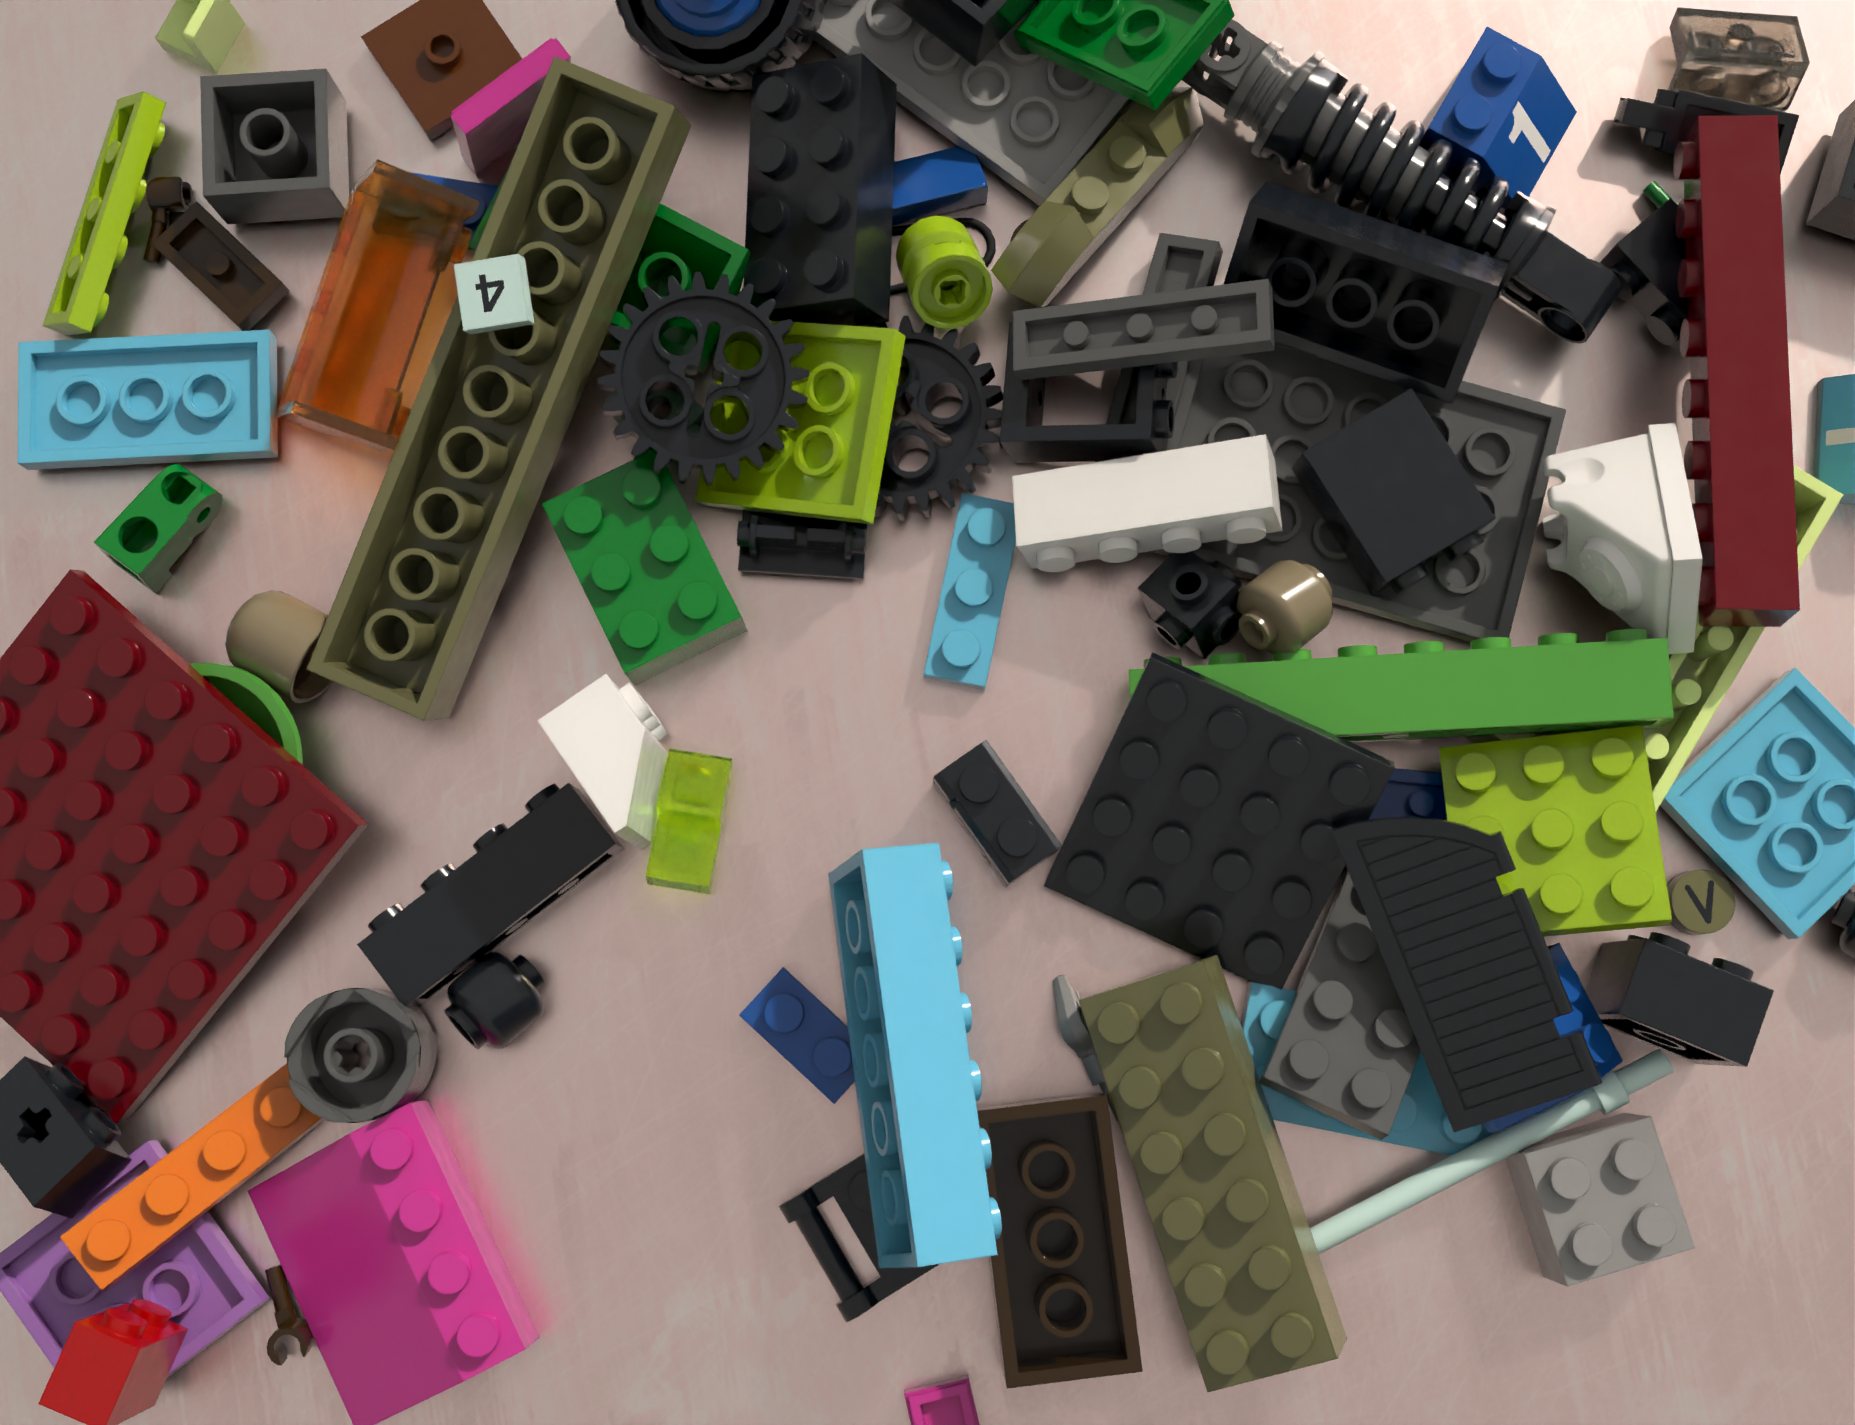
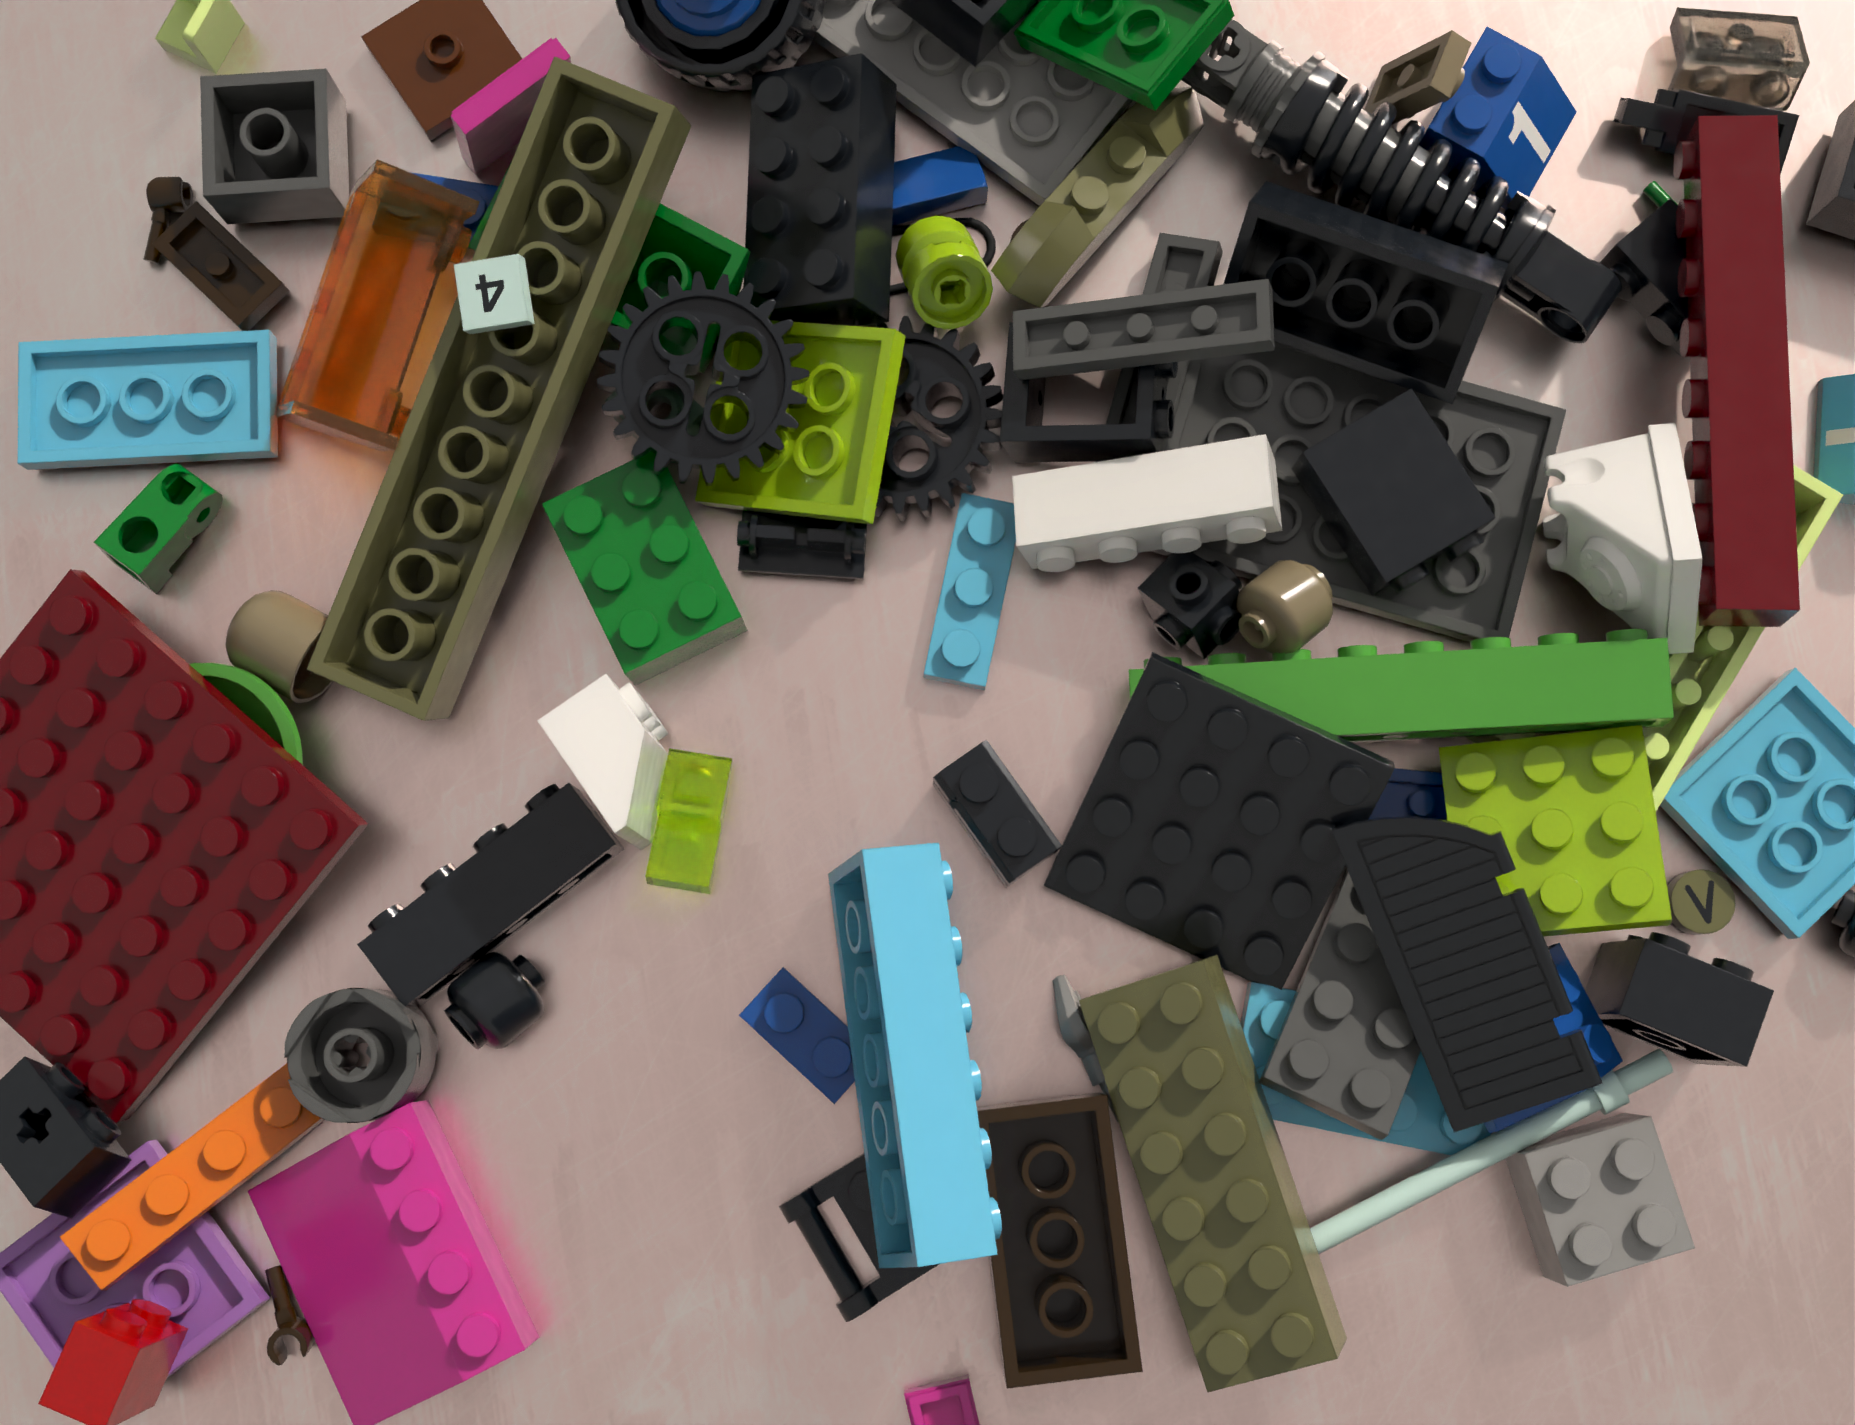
lime plate [42,91,166,336] -> none
none -> dark tan plate [1365,30,1472,125]

